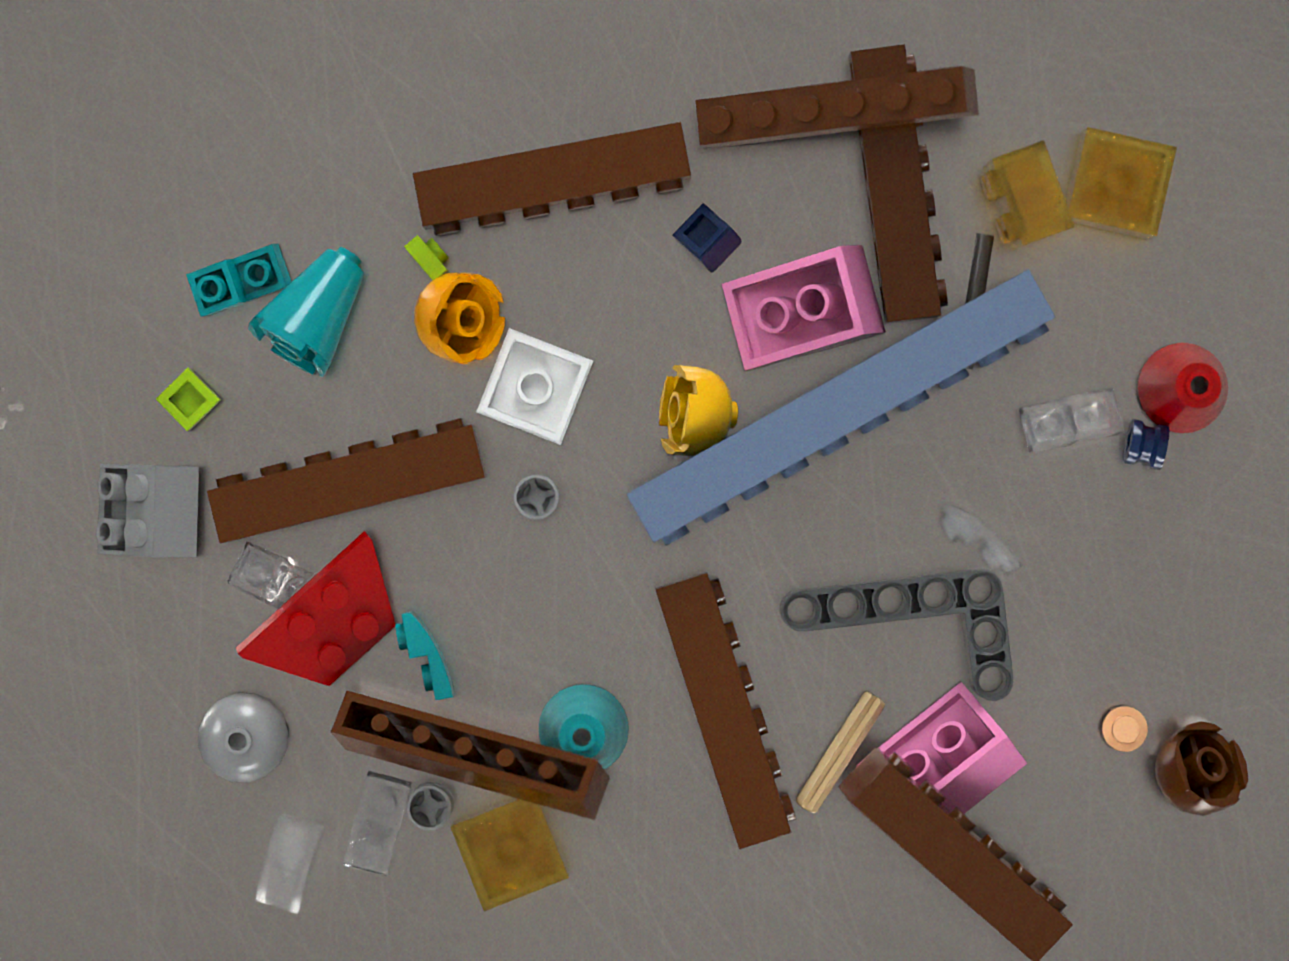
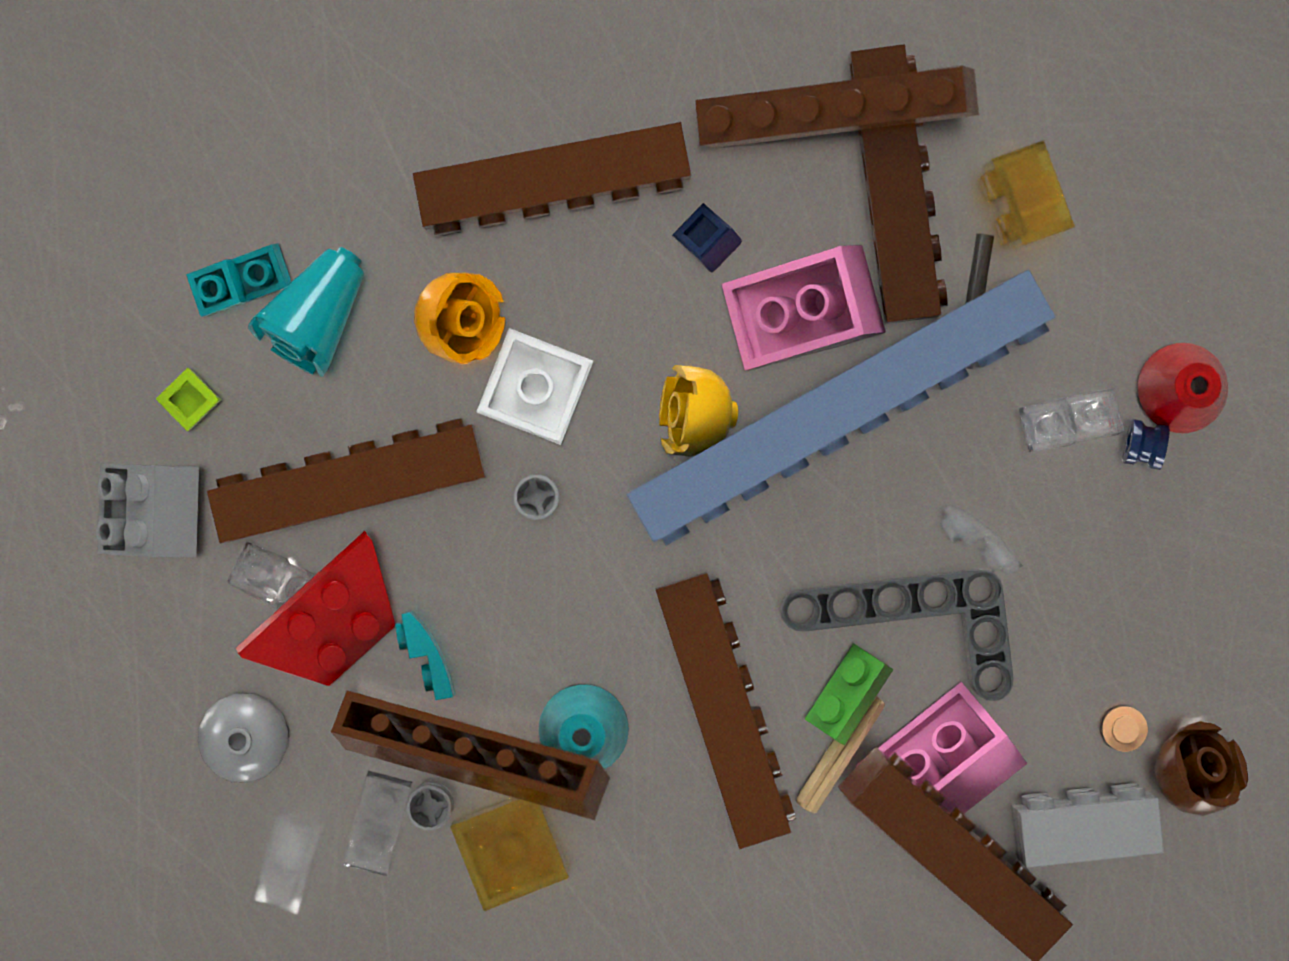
lime plate [404,235,449,280] -> none
clear yellow brick [1061,127,1177,240] -> none
none -> bright green plate [805,643,894,745]
none -> light grey brick [1011,783,1164,868]

